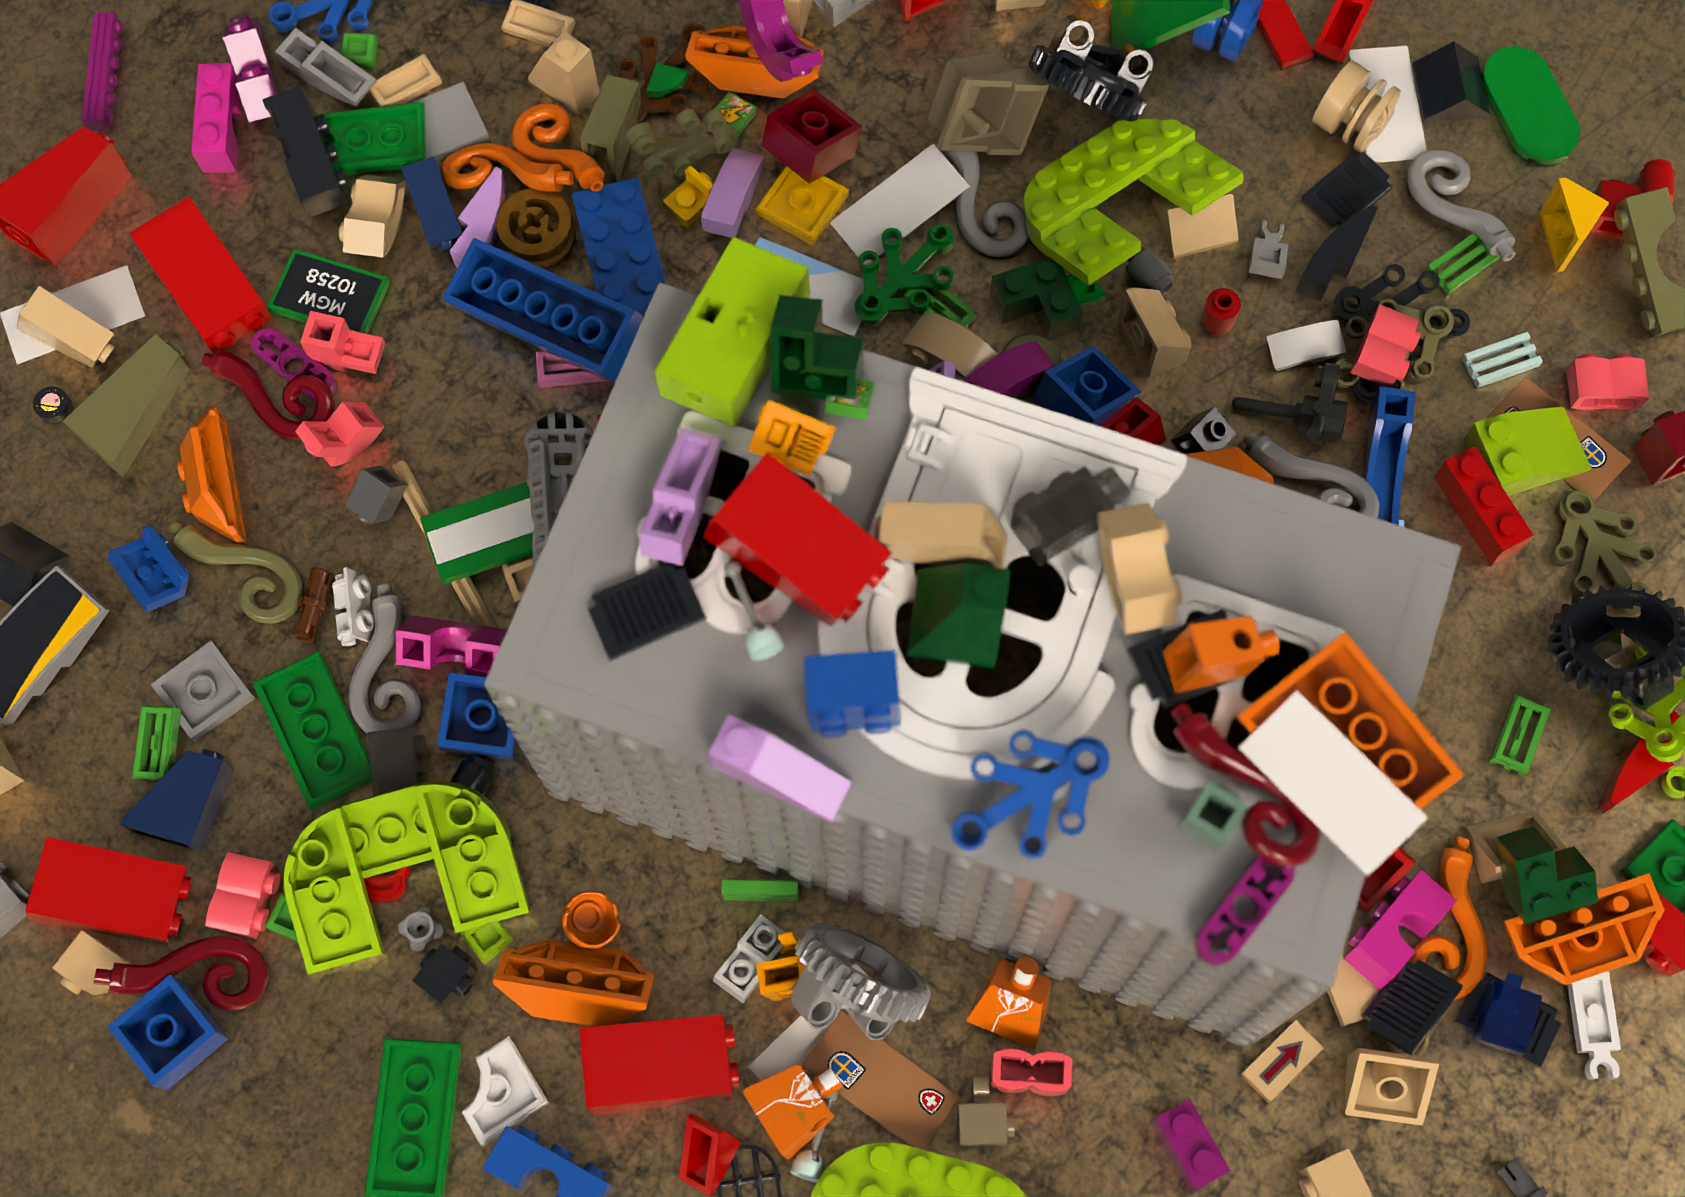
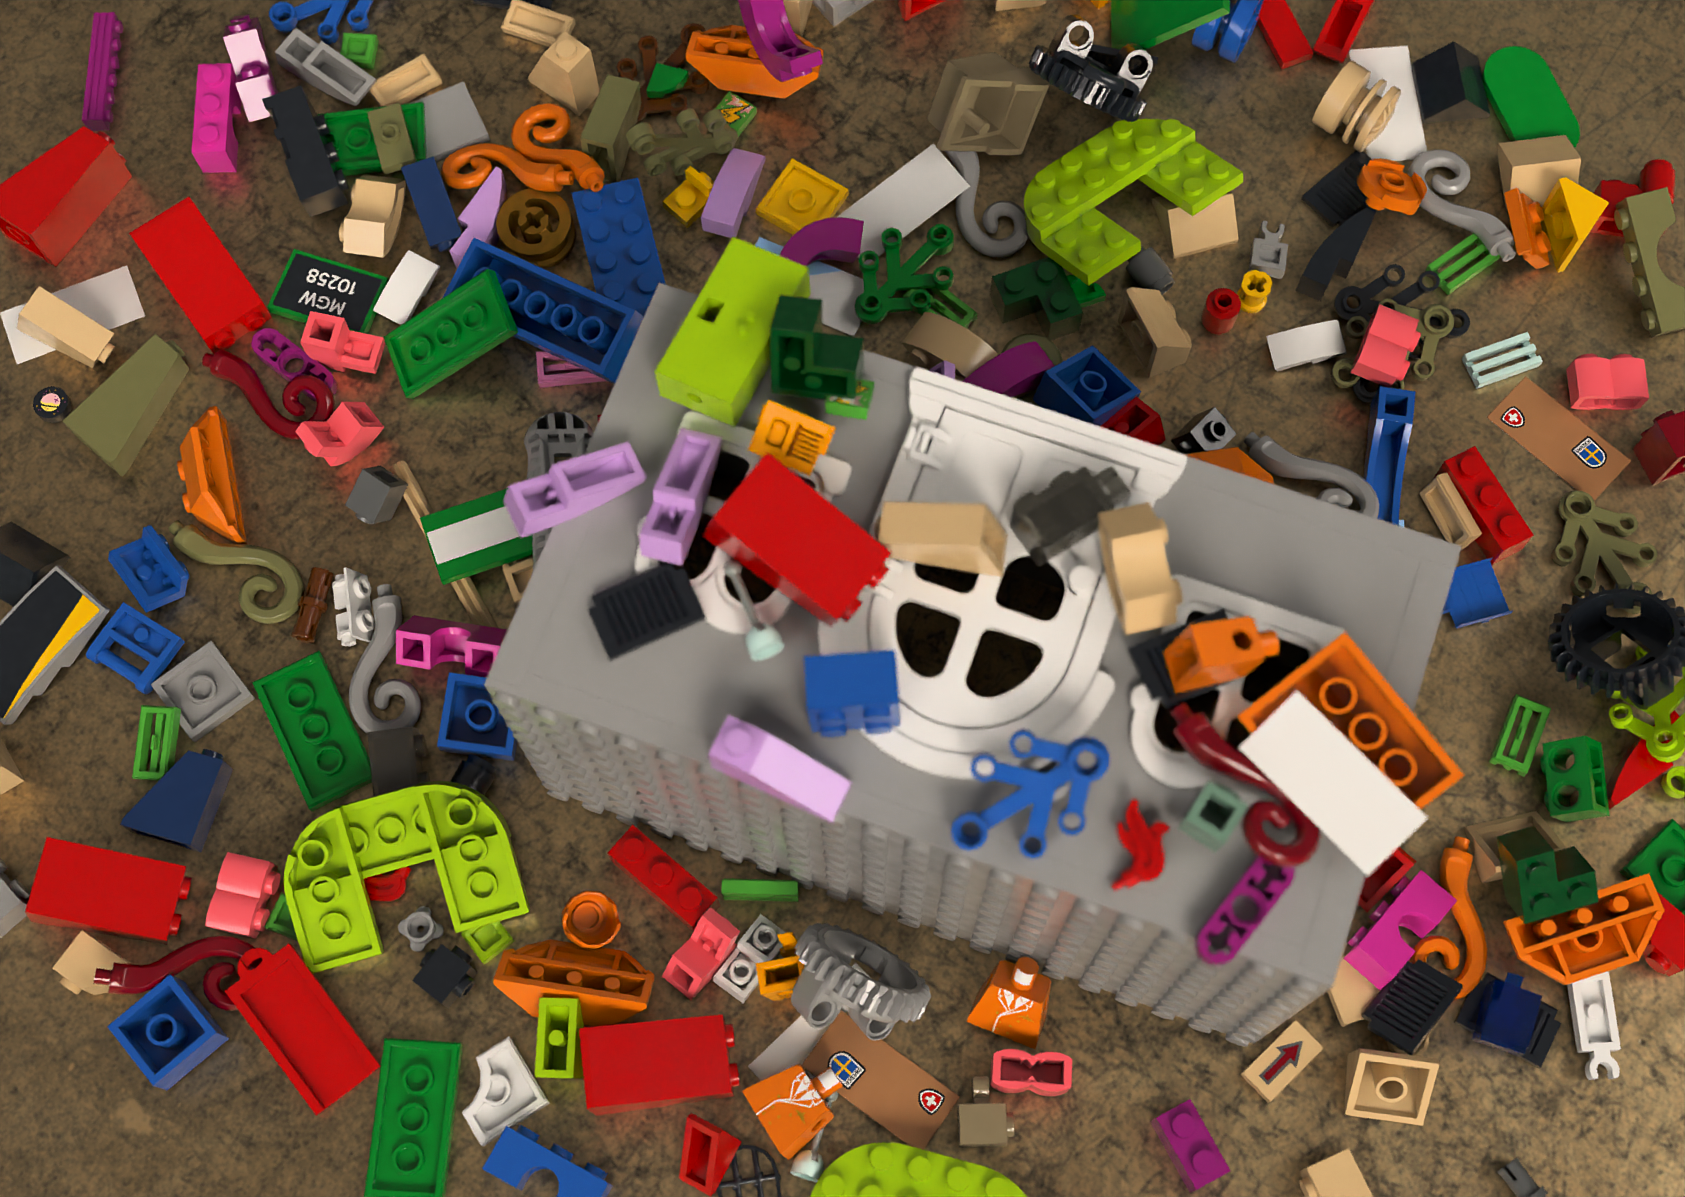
dark red brick [761,89,862,184] -> none
dark green slope [906,563,1010,669] -> none
pearl dark grey piece [1232,363,1348,441] -> none
lime slope [1464,406,1592,496] -> none
none -> blue plate [86,602,185,695]
none -> red piece [225,943,381,1116]
none -> olive plate [367,103,417,174]
none -> white slope [373,250,440,325]
none -> green tile [384,269,518,399]
none -> lavender slope [504,442,646,538]
none -> lime slope [535,997,584,1079]
none -> red brick [607,825,721,932]
none -> coral brick [662,907,740,1000]
none -> magenta arch [779,217,864,267]
none -> red piece [1111,799,1169,890]
none -> yellow bush [1237,270,1272,313]
none -> orange plate [1357,159,1427,215]
none -> tan tile [1419,473,1482,551]
none -> blue piece [1442,557,1514,629]
none -> tan slope [1496,135,1581,211]
none -> orange plate [1504,188,1551,269]
none -> green brick [1540,736,1610,822]

